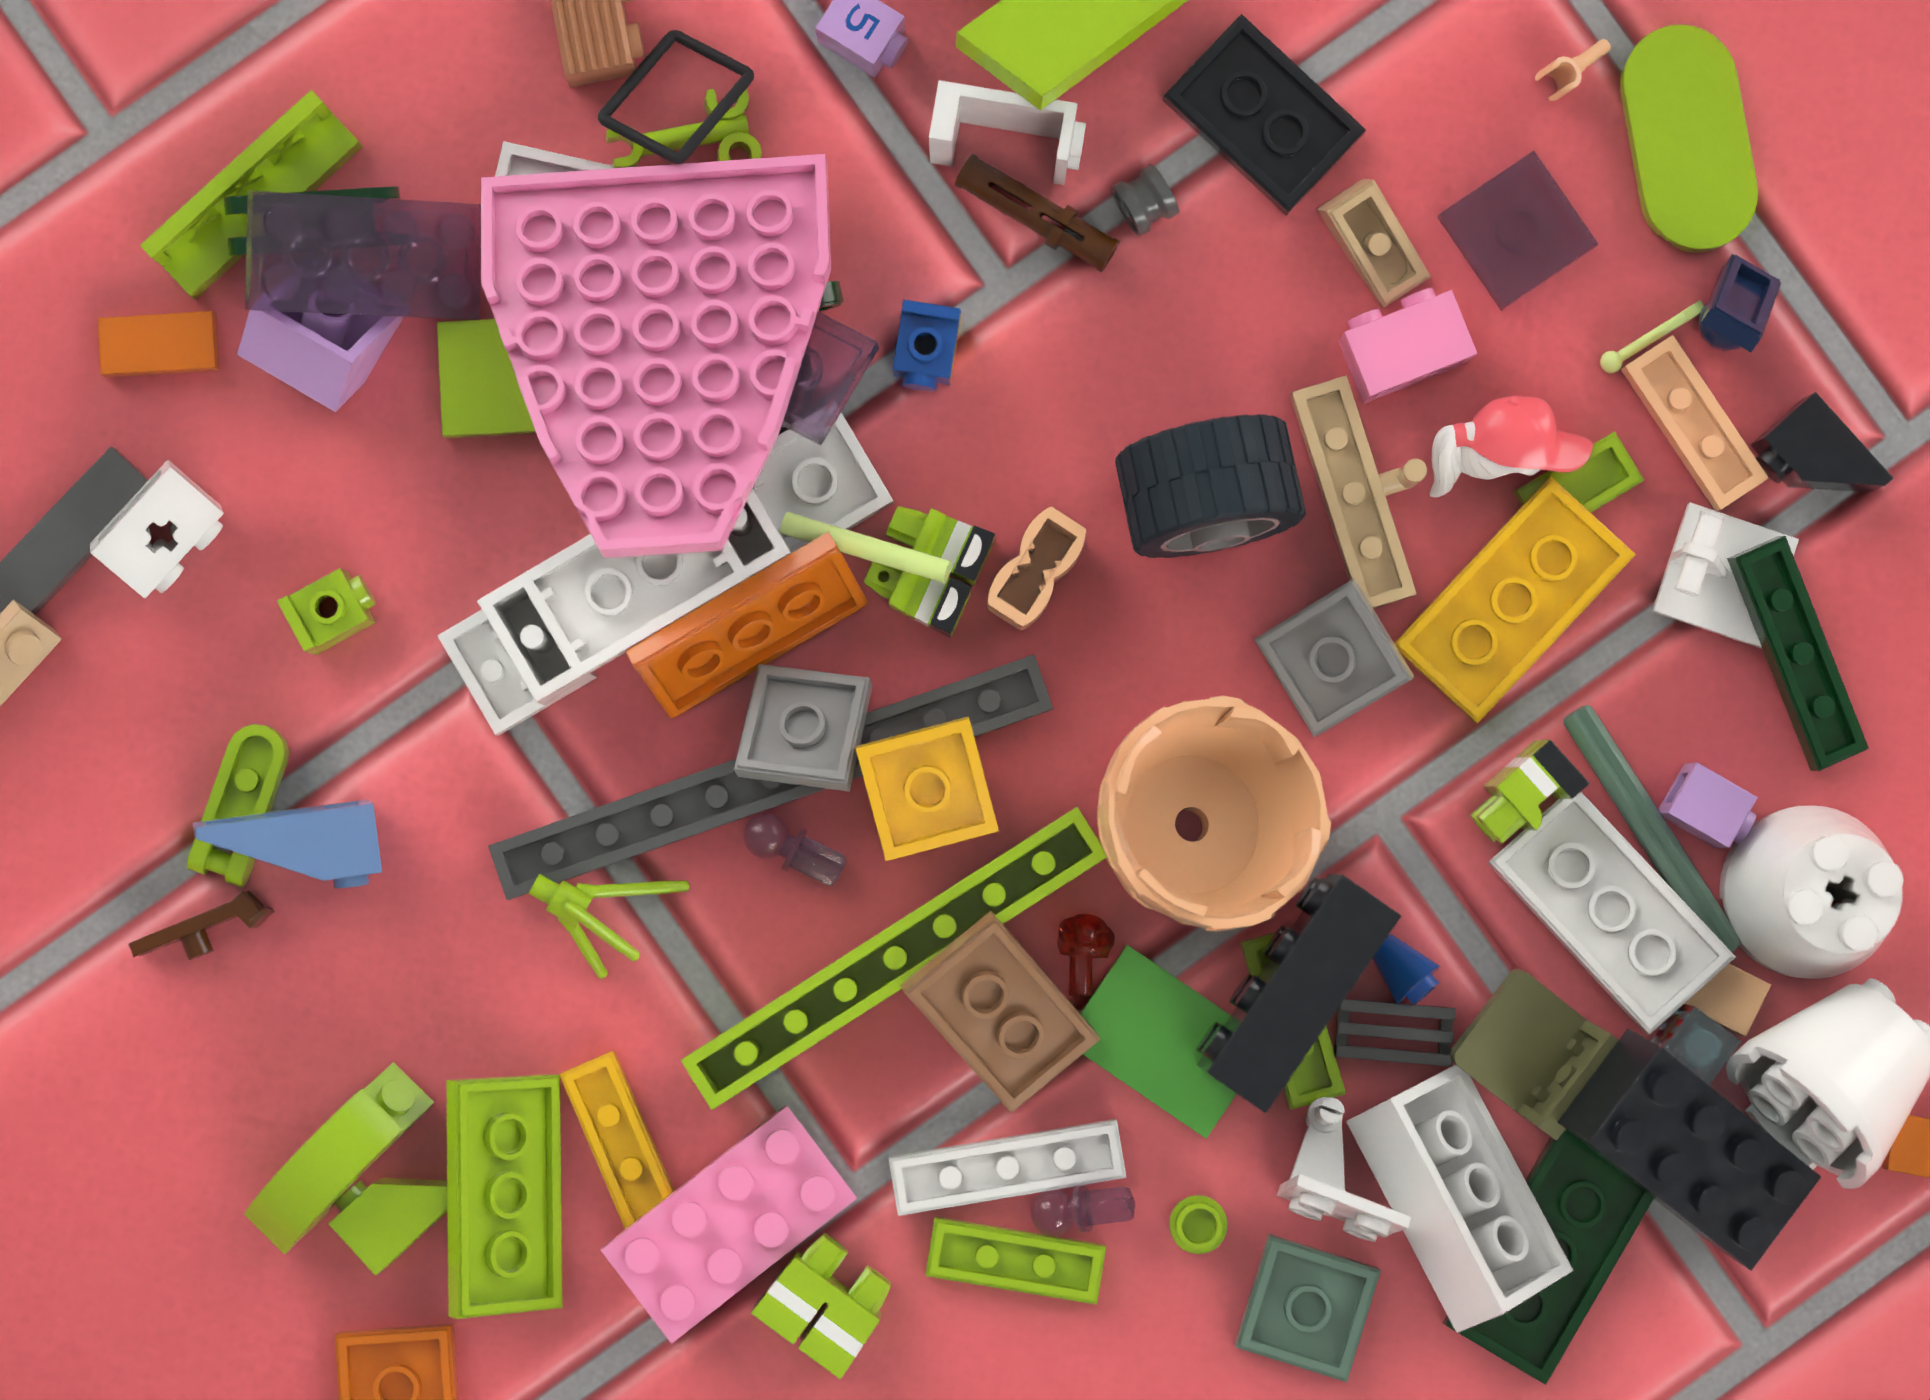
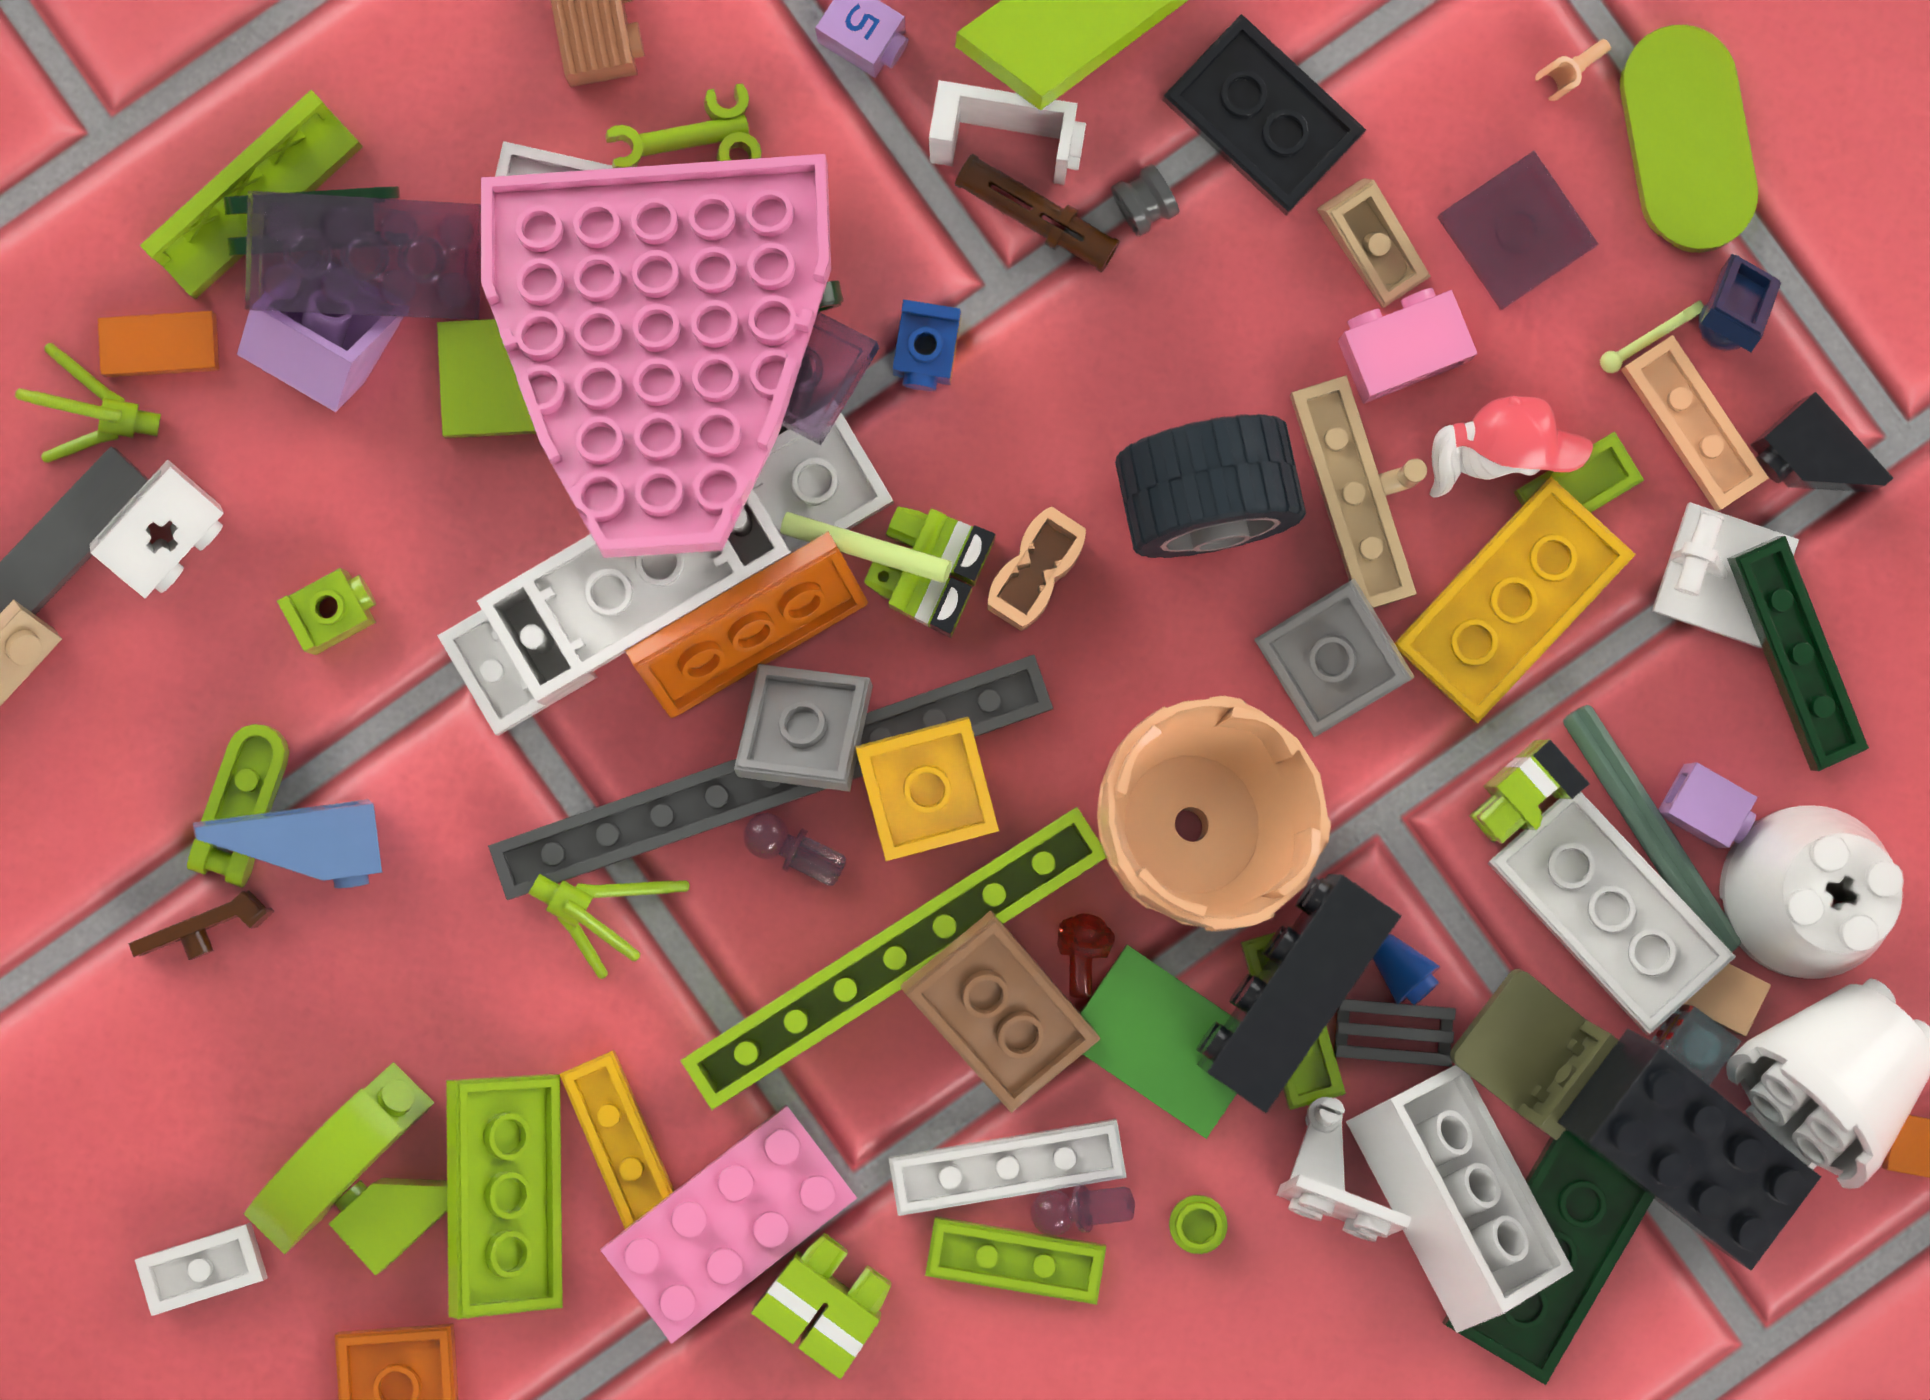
black piece [598,30,754,164] -> none
sand green tile [1234,1233,1381,1382] -> none
none -> lime plant [15,343,161,463]
none -> white plate [135,1222,268,1316]

